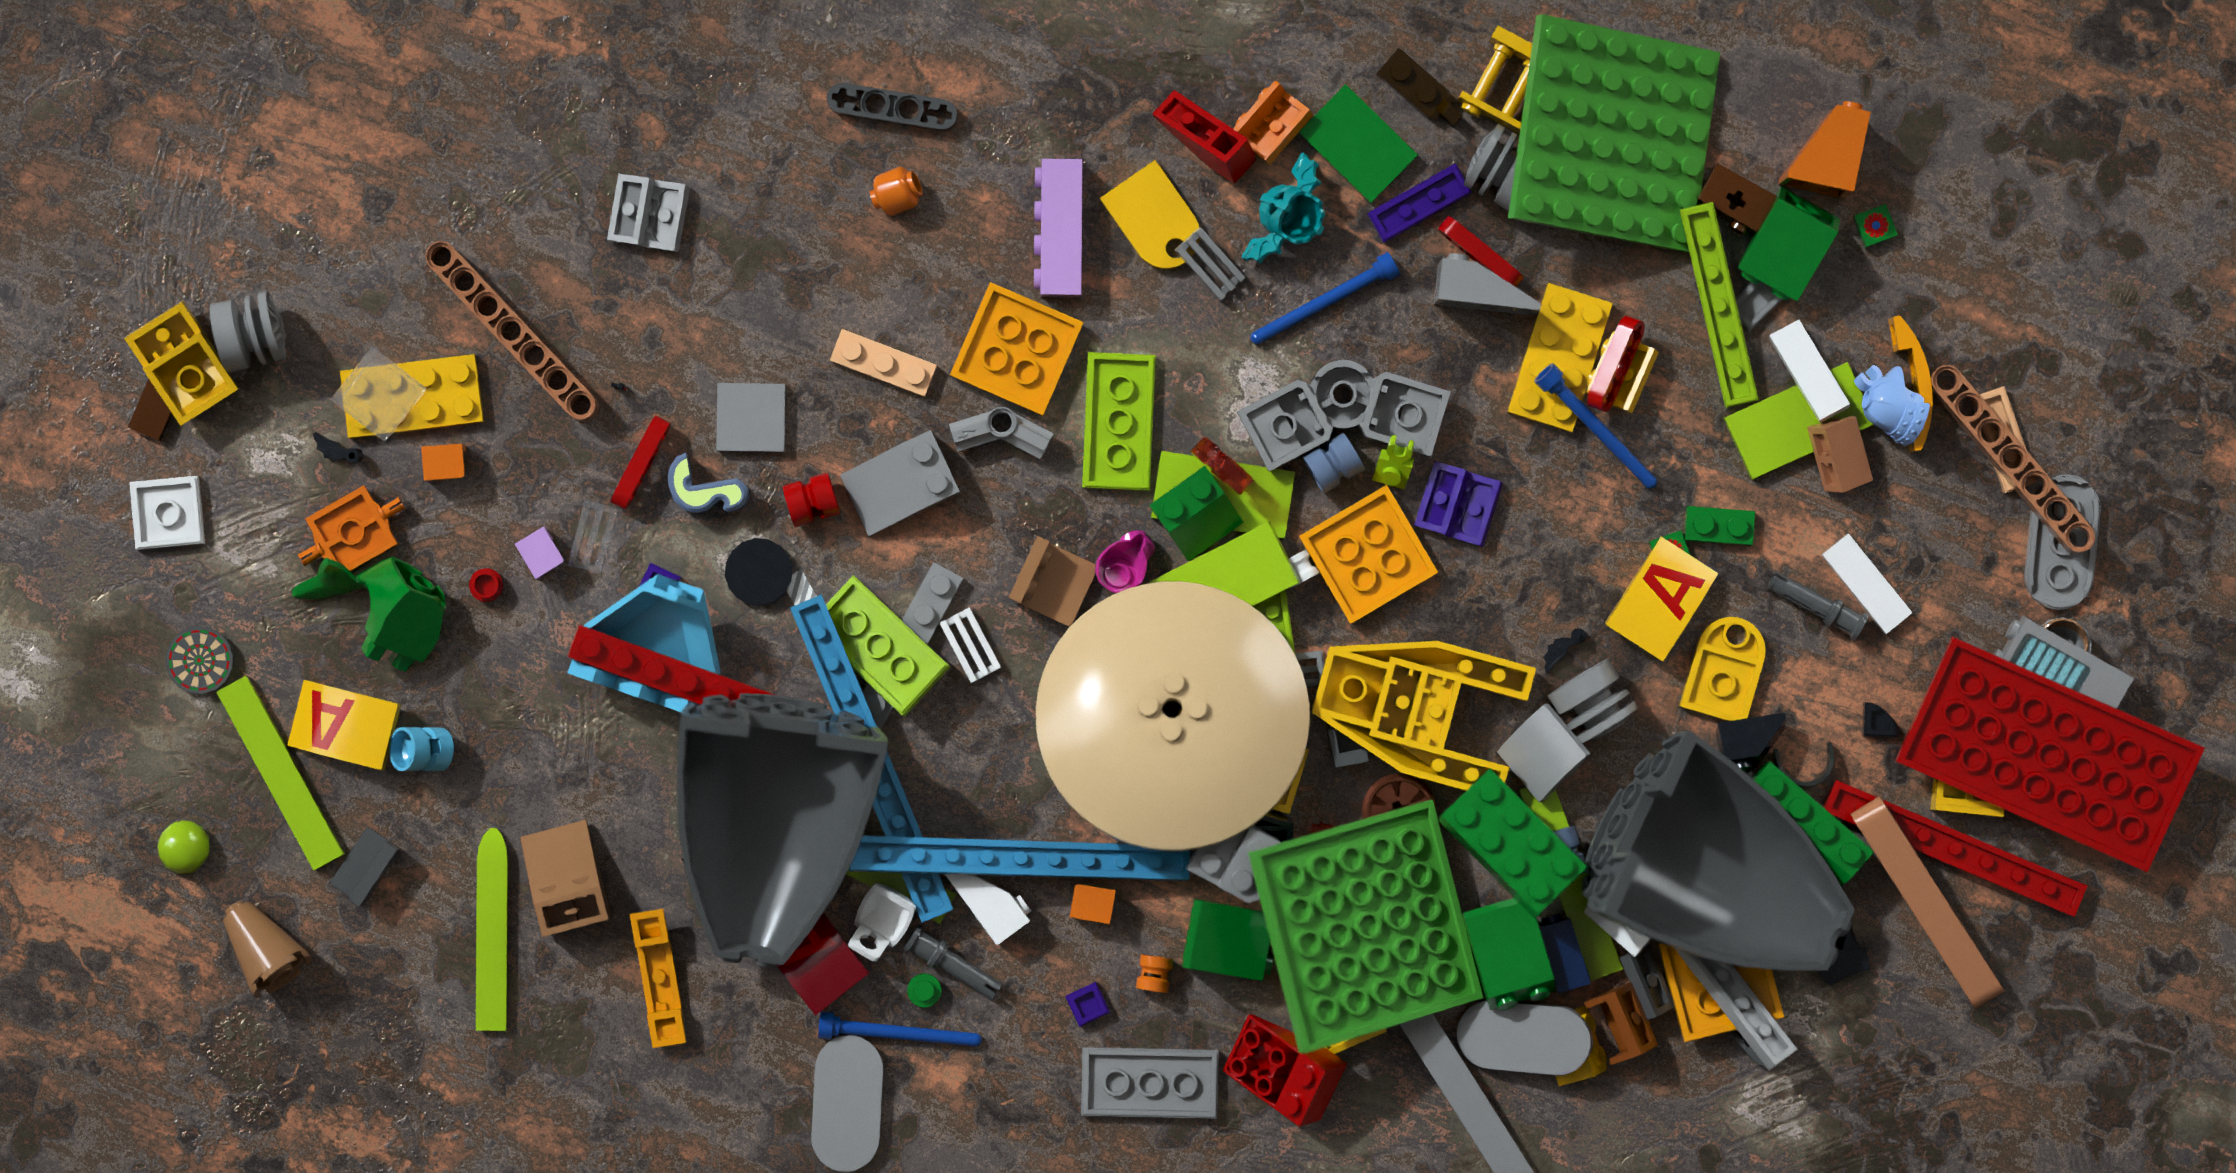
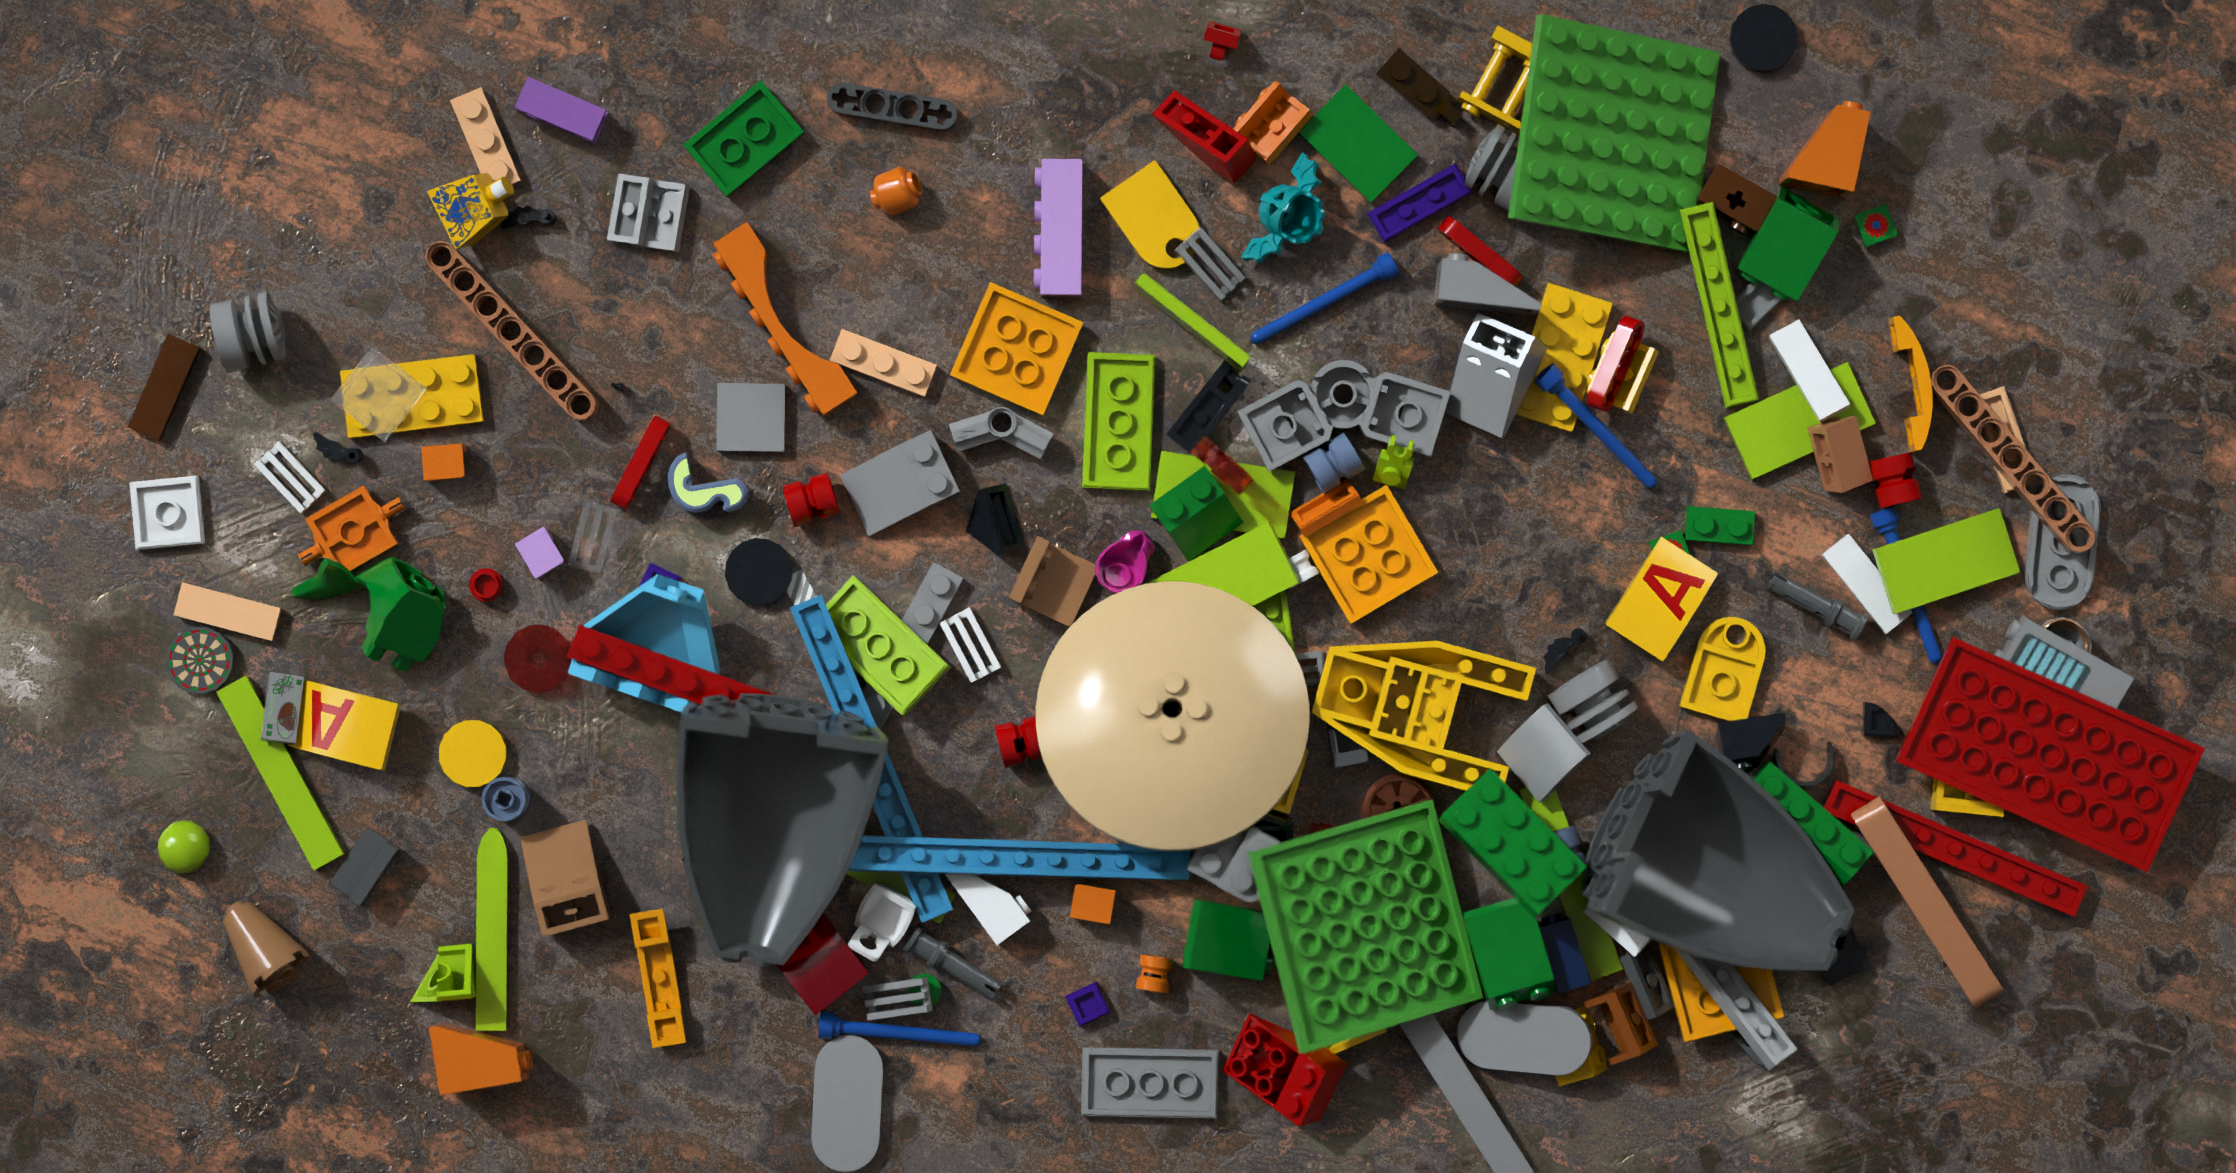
yellow slope [124,300,238,426] -> none
medium azure wheel [389,727,454,771] -> none
dark purple slope [1414,461,1503,548] -> none
light blue helmet [1854,365,1930,446] -> none
none -> light nougat tile [174,582,282,641]
none -> white tile [254,441,327,514]
none -> light grey tile [260,672,304,745]
none -> lime slope [410,944,476,1002]
none -> yellow torso [427,173,514,249]
none -> orange slope [429,1023,533,1095]
none -> yellow tile [439,720,507,787]
none -> light nougat plate [450,87,522,186]
none -> sand blue wheel [481,777,531,821]
none -> black piece [500,205,557,229]
none -> clear red plate [504,625,572,693]
none -> medium lavender piece [514,77,609,145]
none -> green plate [683,80,805,198]
none -> orange arch [712,222,859,417]
none -> light grey tile [862,977,933,1020]
none -> black slope [966,483,1026,555]
none -> red wheel [994,715,1042,768]
none -> lime tile [1135,273,1250,372]
none -> black plate [1166,360,1251,455]
none -> red tile [1203,21,1242,61]
none -> orange tile [1289,479,1364,537]
none -> light grey slope [1445,313,1548,439]
none -> black tile [1729,4,1798,73]
none -> red wheel [1869,452,1922,508]
none -> blue piece [1869,506,1942,664]
none -> lime tile [1872,508,2020,614]

